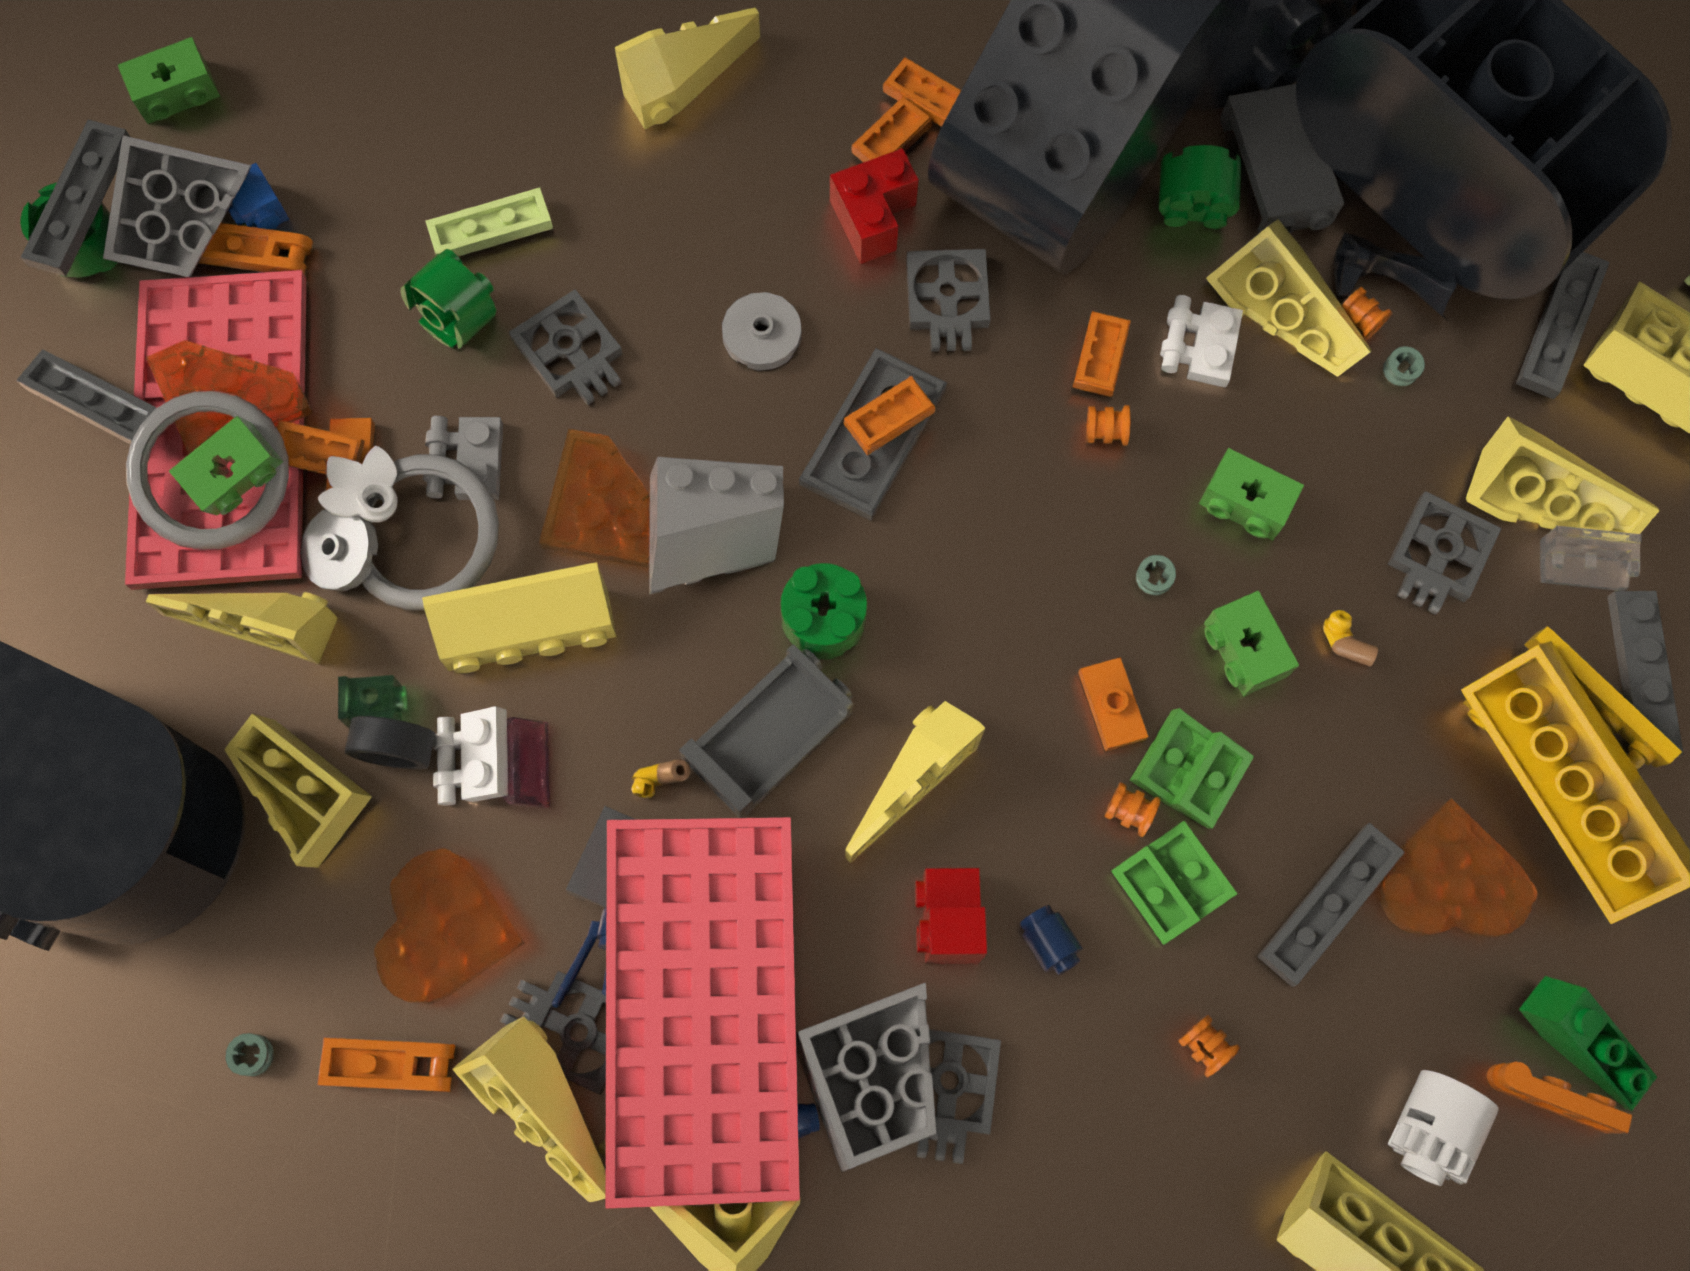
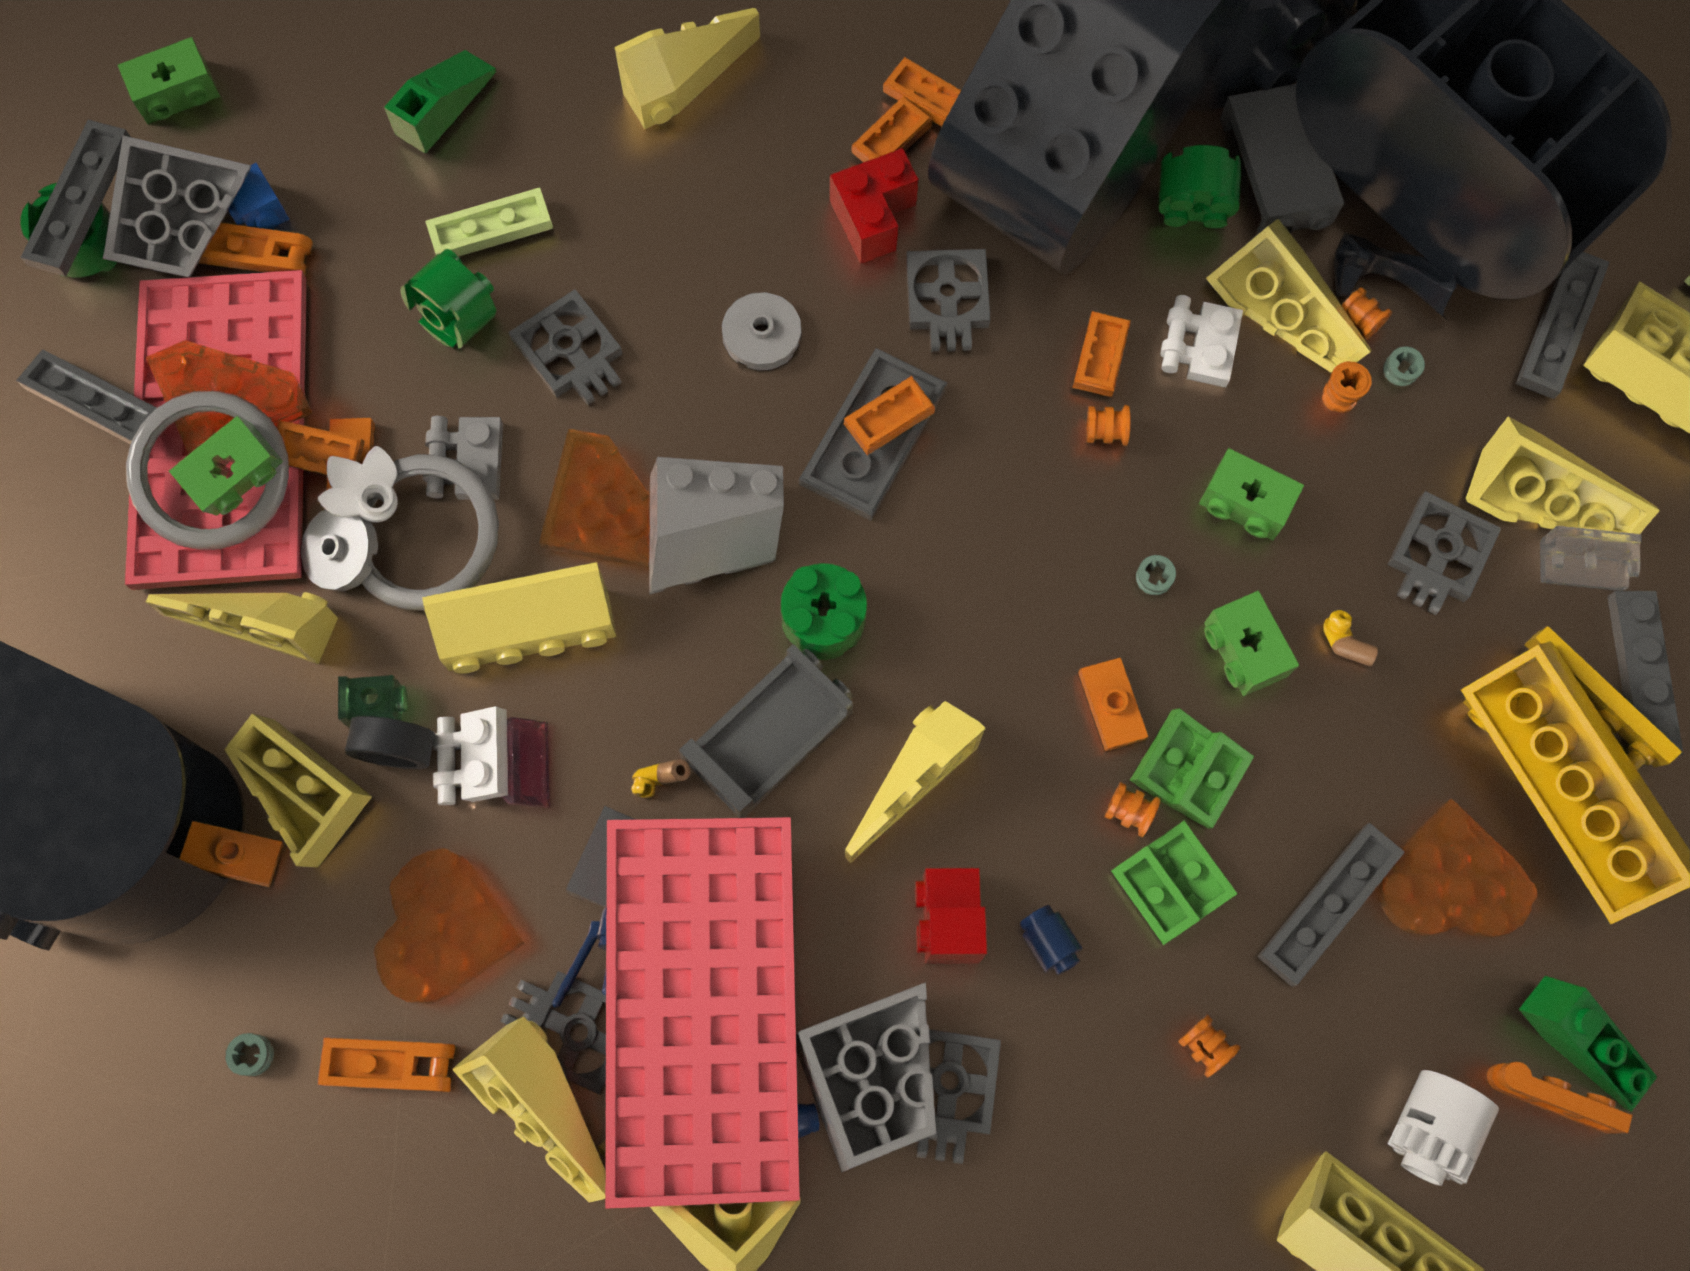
none -> orange plate [180,821,283,887]
none -> green slope [384,50,497,154]
none -> orange bush [1322,361,1372,413]

